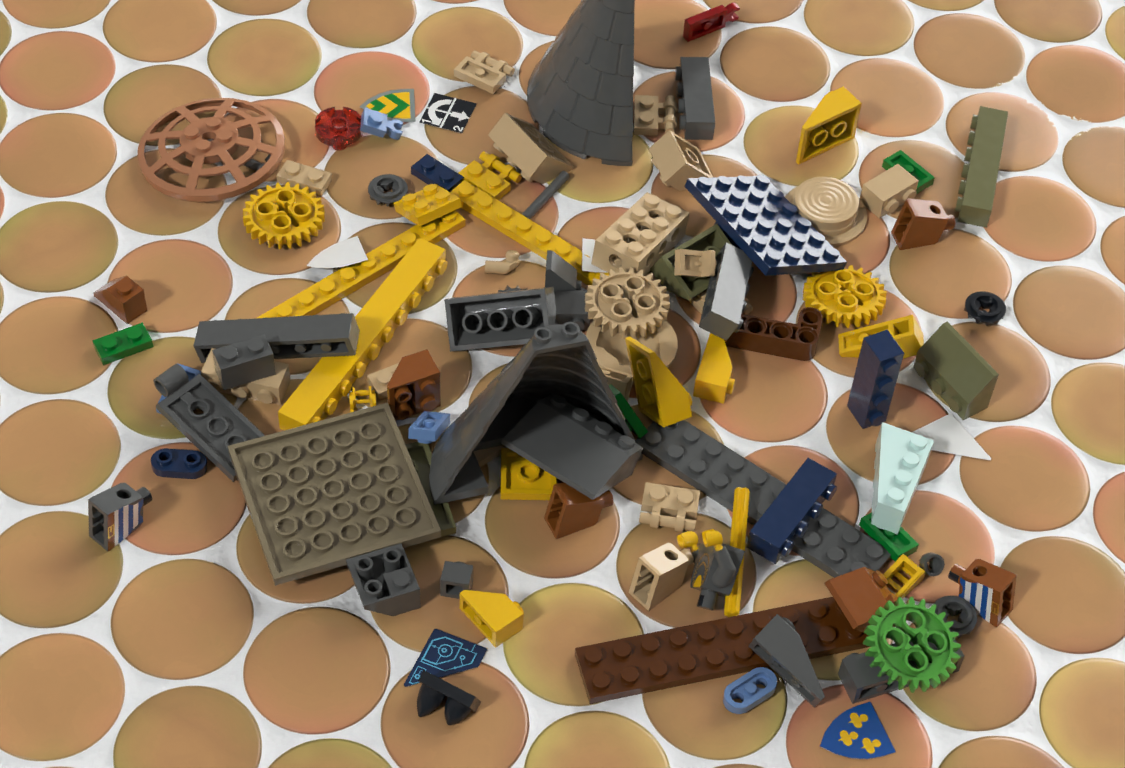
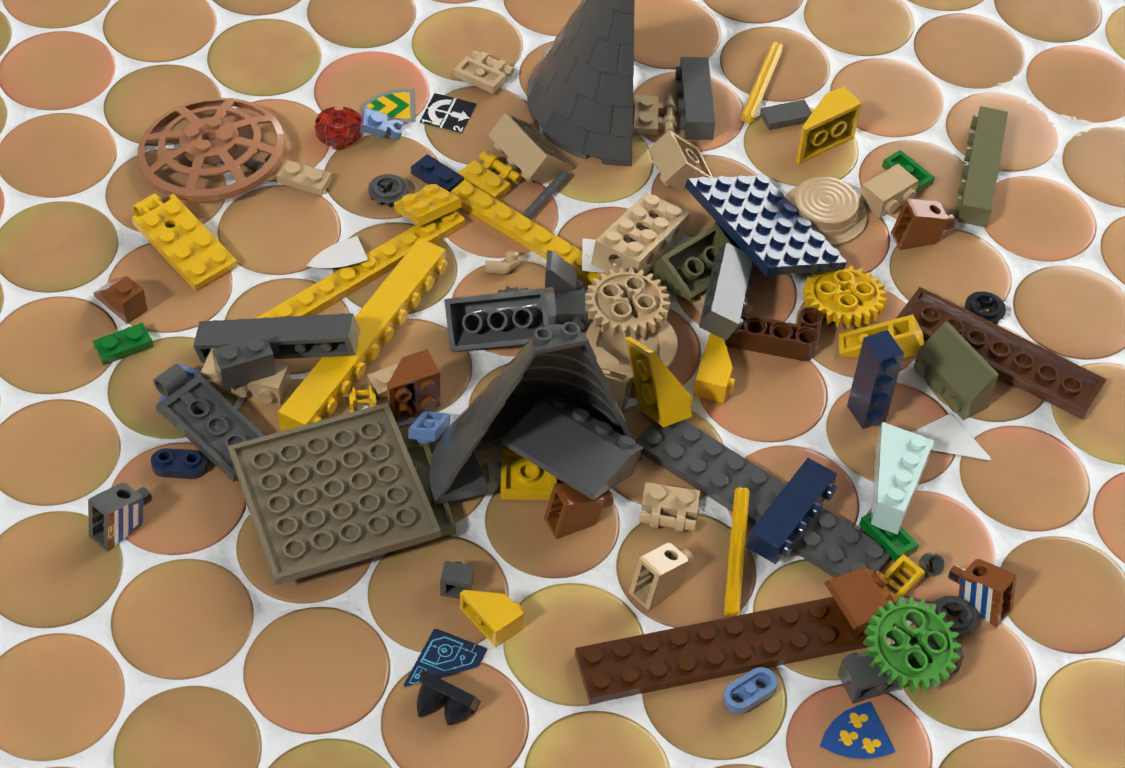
yellow gear [243,182,325,250] -> none
dark grey slope [346,543,421,616] -> none
green plate [609,384,648,438] -> none
tan bracket [674,249,717,278] -> none
dark grey torso [677,529,745,611] -> none
red plate [683,2,740,42] -> none
dark grey slope [749,614,825,707] -> none
none -> yellow hinge [131,193,237,292]
none -> yellow axle [741,42,783,123]
none -> dark grey tile [760,99,812,130]
none -> reddish brown plate [896,287,1107,420]

